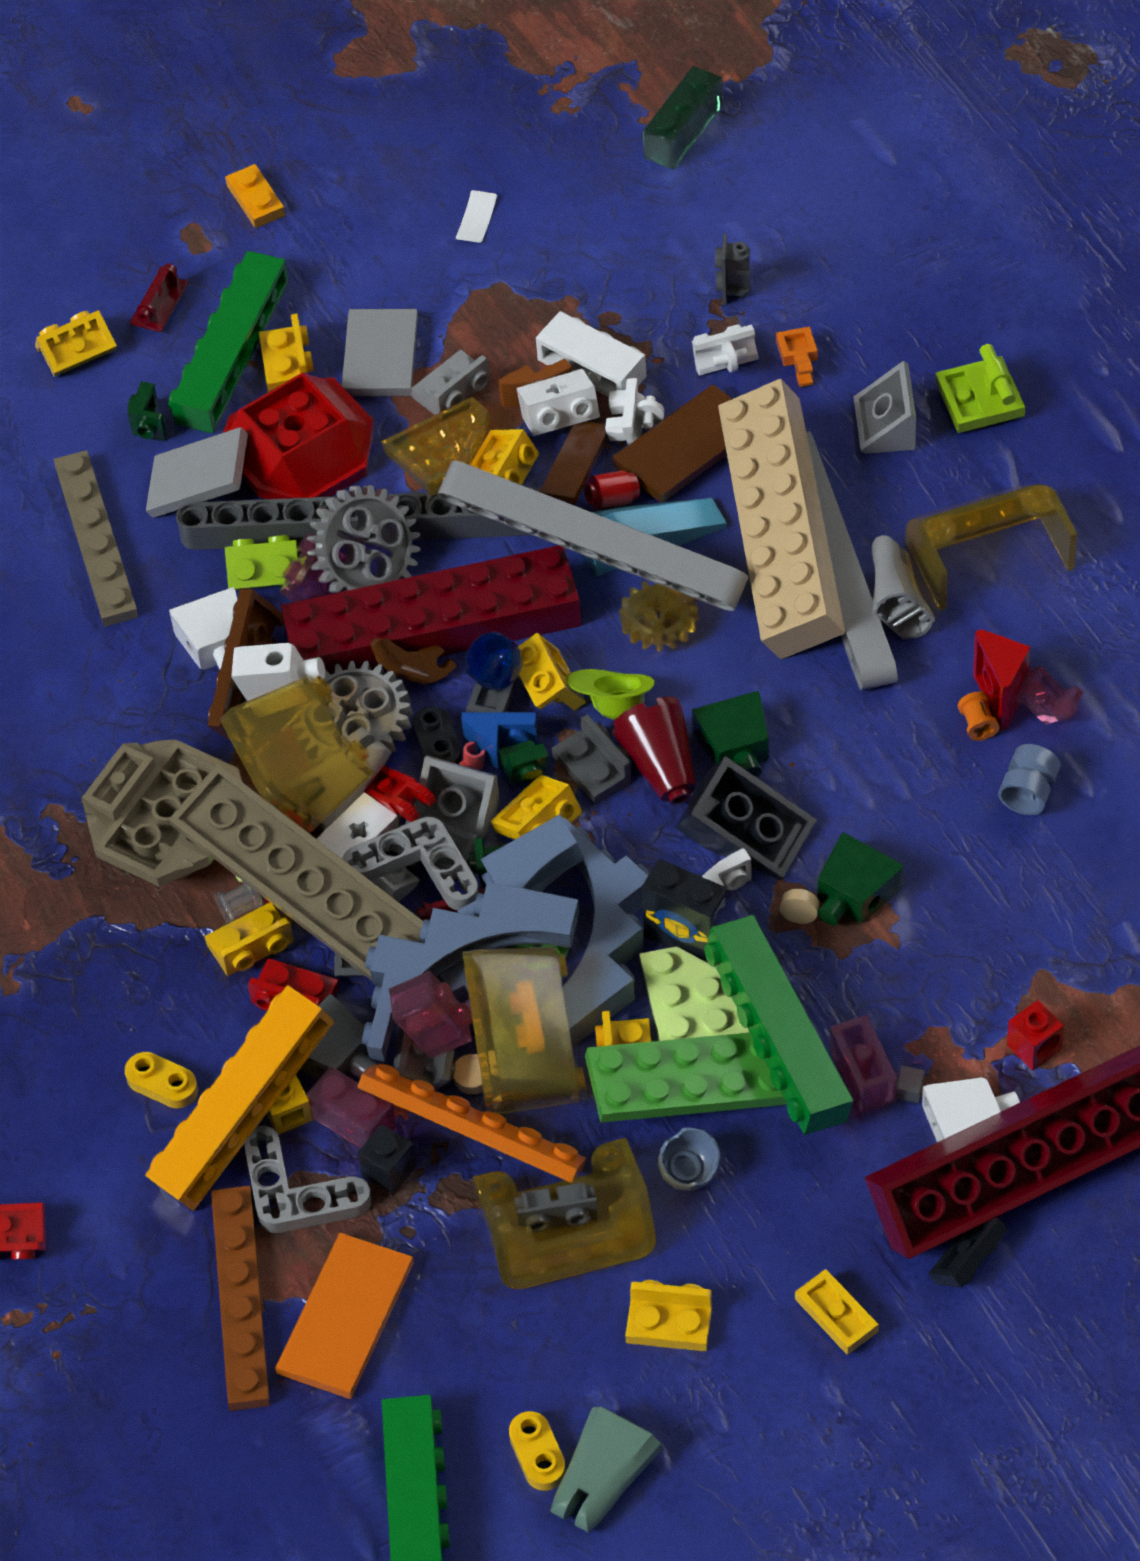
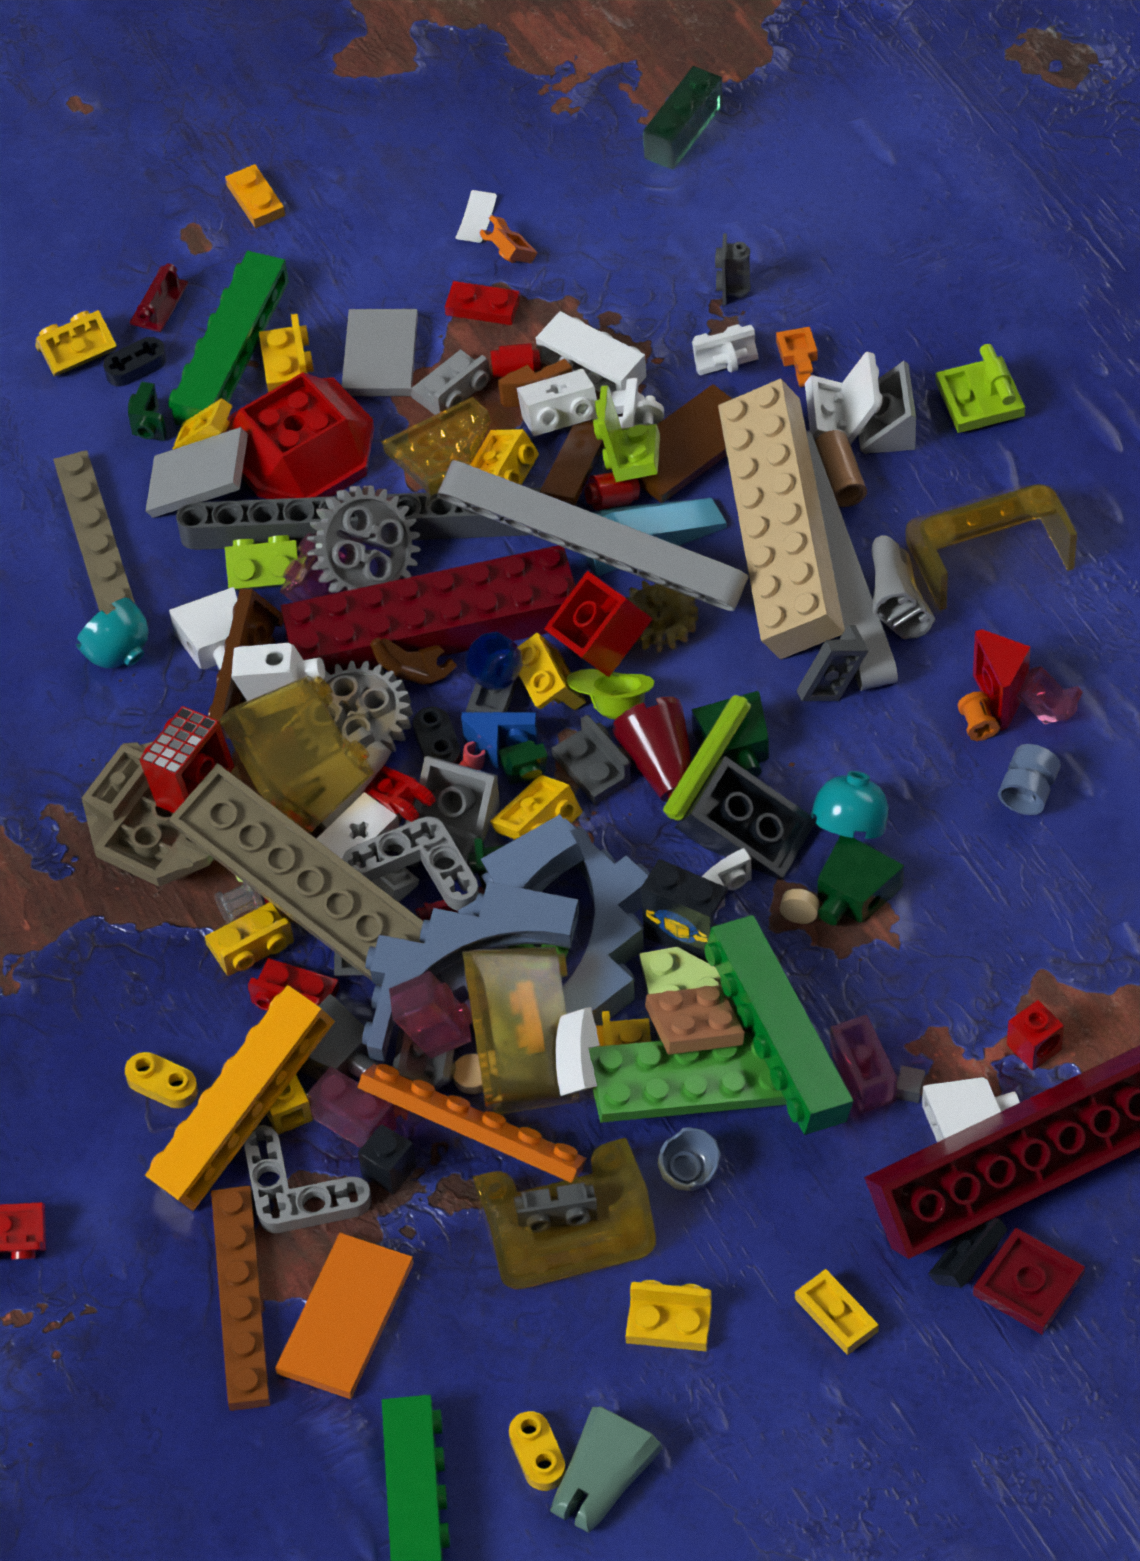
none -> teal cylinder [76,597,149,669]
none -> black beam [103,337,167,386]
none -> red brick [139,706,235,813]
none -> yellow plate [172,398,232,449]
none -> red plate [445,281,520,325]
none -> orange plate [479,215,538,264]
none -> red brick [490,343,541,378]
none -> red brick [544,570,652,678]
none -> white slope [556,1007,600,1096]
none -> lime bracket [593,385,660,482]
none -> nougat plate [645,985,744,1055]
none -> lime axle [663,695,751,821]
none -> dark grey bracket [796,625,869,701]
none -> white bracket [805,352,882,444]
none -> teal cylinder [811,771,889,839]
none -> medium nougat pin [815,430,867,507]
none -> dark red plate [973,1228,1085,1335]

